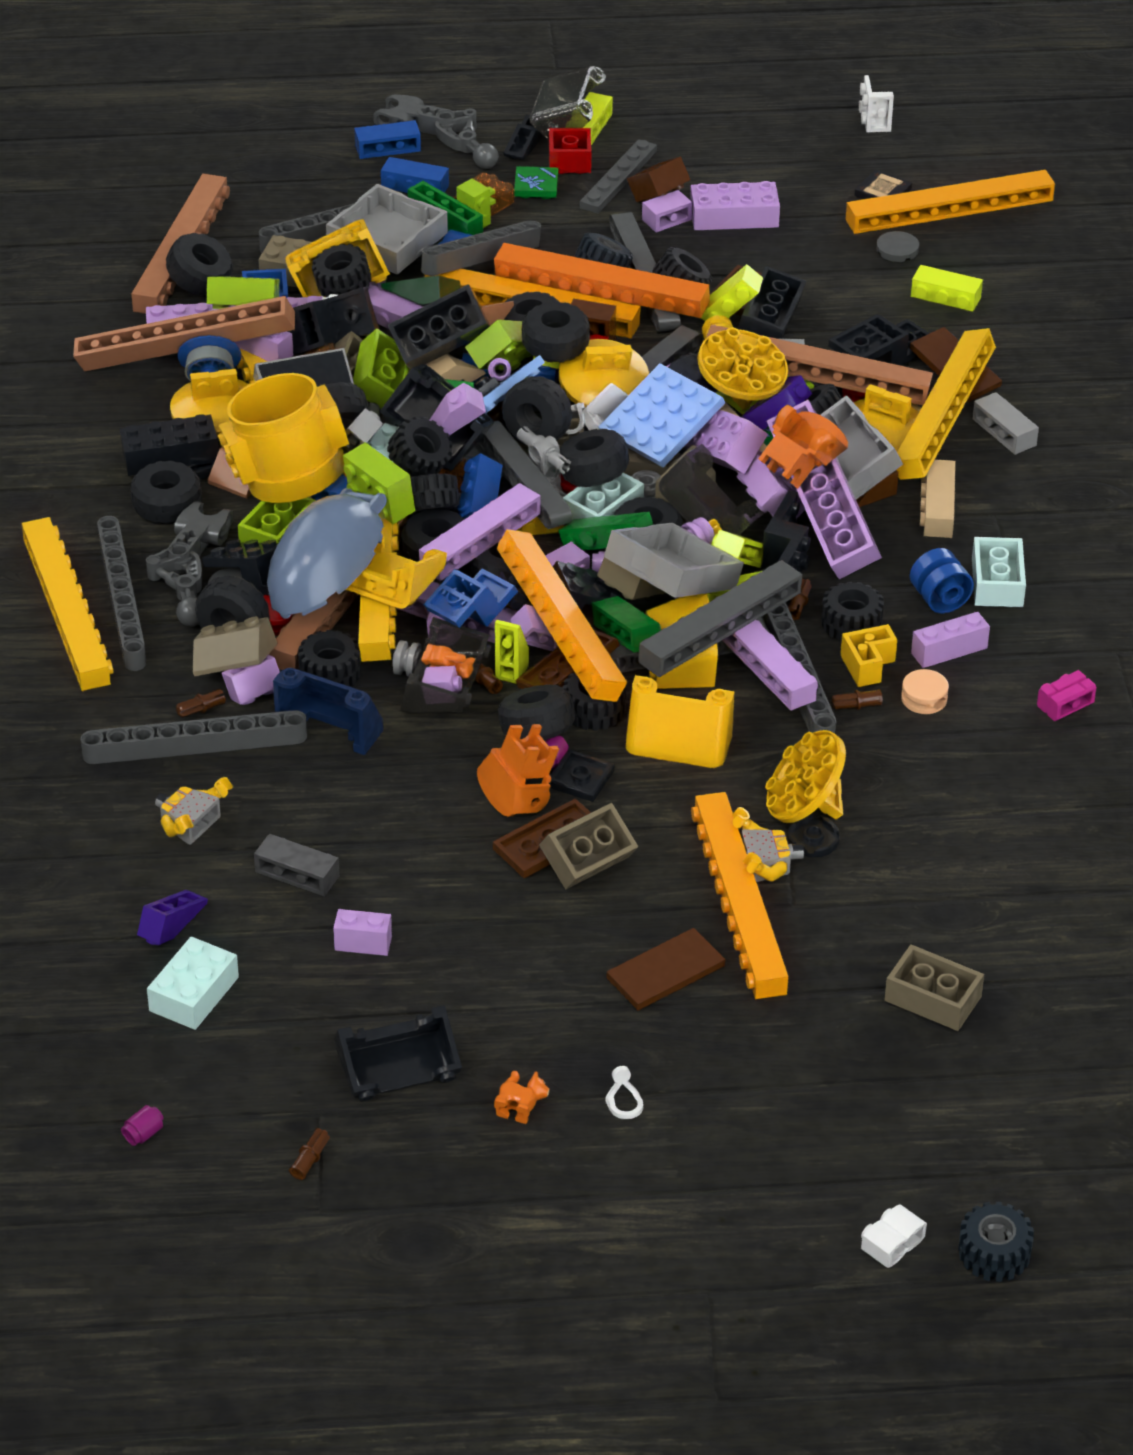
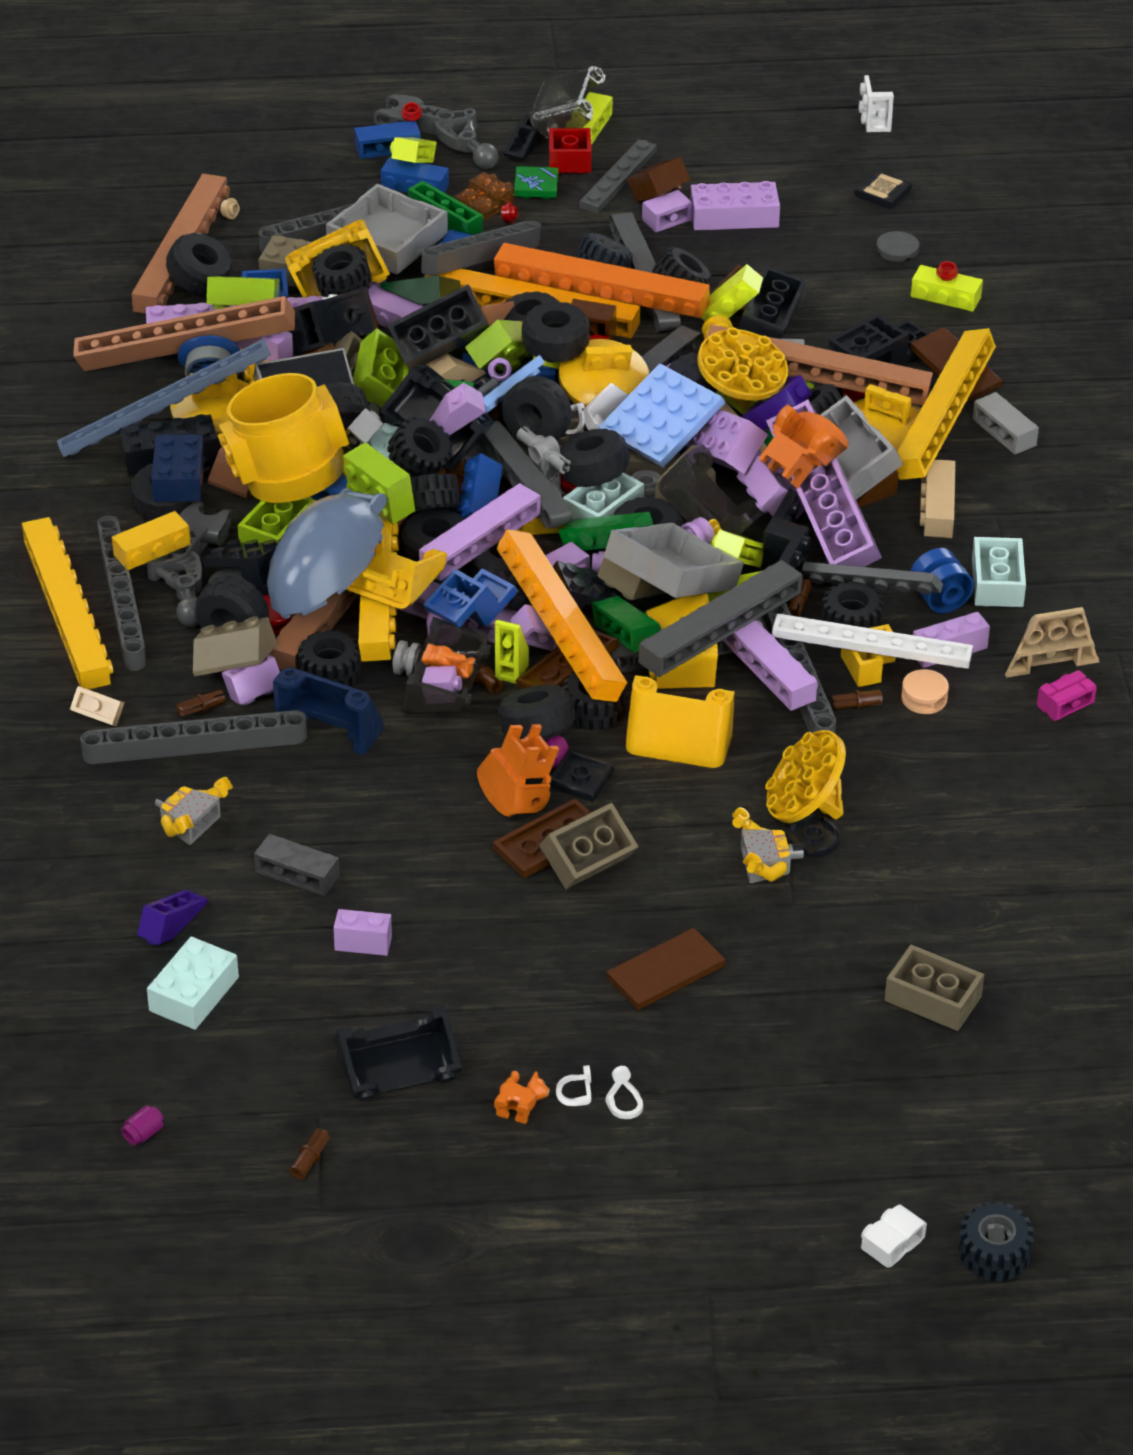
lime brick [456,178,496,228] -> none
light orange brick [691,792,788,999] -> none
light orange brick [846,170,1055,234] -> none
none -> sand blue plate [57,339,271,457]
none -> tan plate [70,686,125,726]
none -> yellow brick [112,511,191,570]
none -> dark blue brick [151,434,205,502]
none -> tan plate [220,198,240,219]
none -> neon yellow brick [390,137,437,163]
none -> red plate [401,102,422,121]
none -> red plate [501,202,518,224]
none -> white piece [556,1065,591,1106]
none -> white plate [772,614,973,669]
none -> dark grey plate [802,562,943,594]
none -> red plate [936,261,958,281]
none -> tan wedge [1005,607,1099,678]

